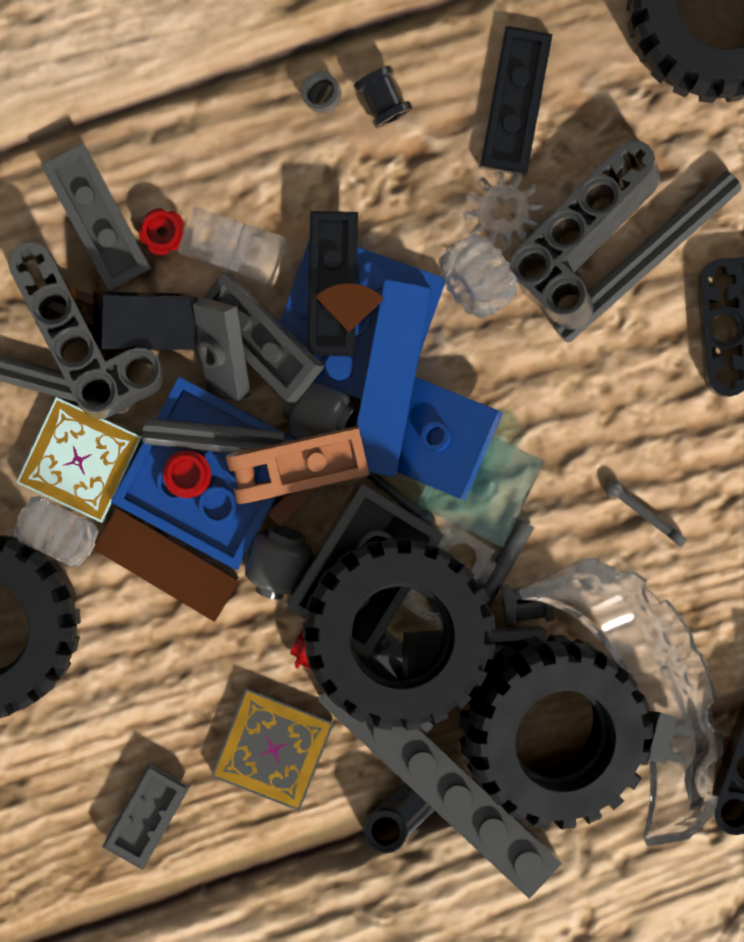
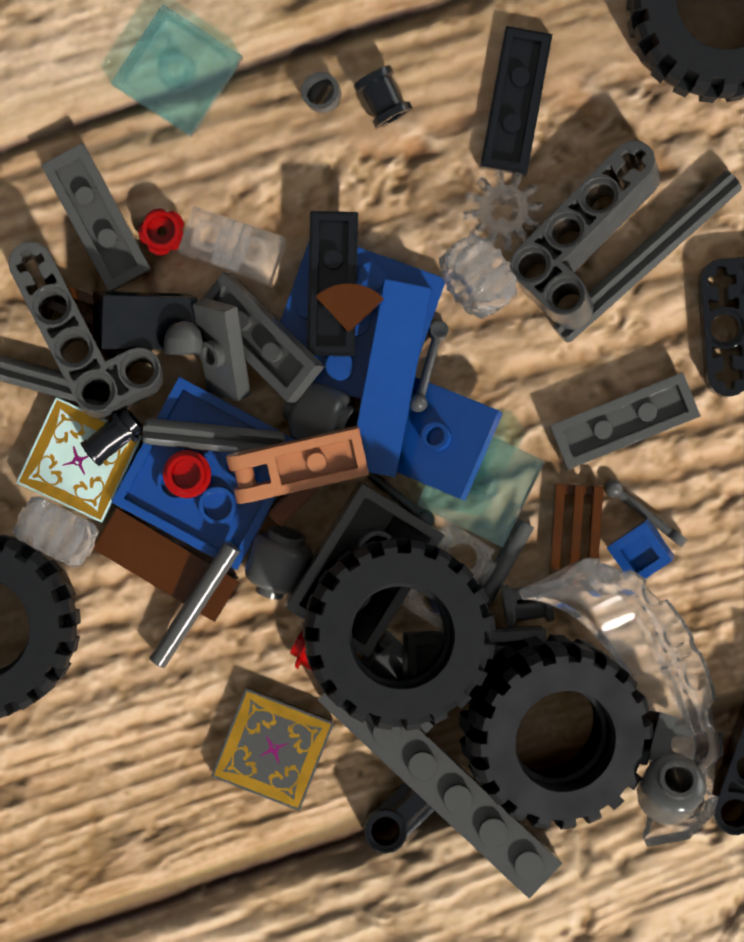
dark grey plate [102,762,191,870] -> none
none -> black pin [80,407,143,466]
none -> clear light blue plate [111,4,243,138]
none -> dark grey bar [149,540,241,668]
none -> dark grey hinge [164,321,203,355]
none -> dark grey hinge [410,321,448,412]
none -> dark grey plate [549,372,701,470]
none -> reddish brown tile [549,483,604,582]
none -> blue tile [607,518,675,586]
none -> dark grey head [637,754,706,825]

